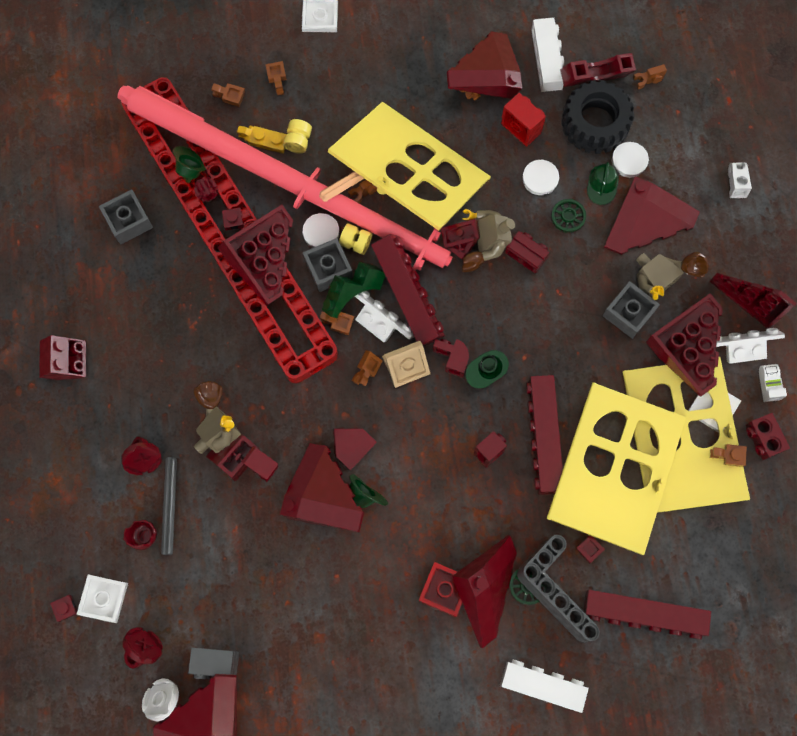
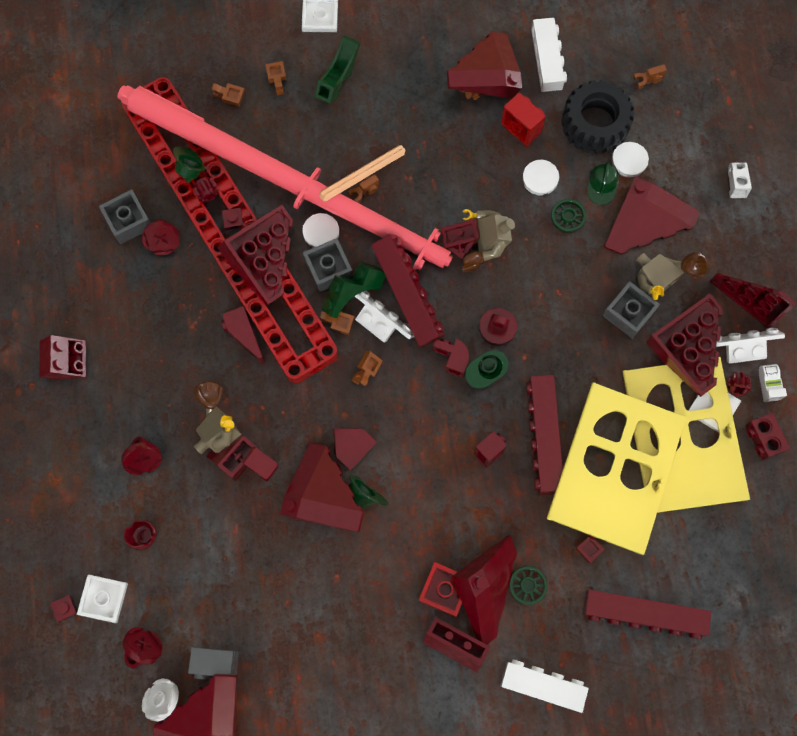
dark grey axle [161,457,177,555] -> none
yellow hinge [237,126,287,153] -> none
light yellow wheel [283,119,312,153] -> none
light yellow door [328,102,491,231] -> none
light yellow wheel [339,223,372,255] -> none
tan bracket [382,341,431,388] -> none
dark red brick [505,231,550,274] -> none
dark grey beam [517,535,600,643] -> none
dark red arch [560,53,636,87] -> none
dark orange plate [710,444,747,467] -> none
none -> dark red tile [142,219,180,255]
none -> dark red slope [221,306,265,363]
none -> dark green arch [314,36,360,104]
none -> dark red brick [423,617,490,673]
none -> dark red tile [479,308,517,346]
none -> dark red gear [727,371,751,397]

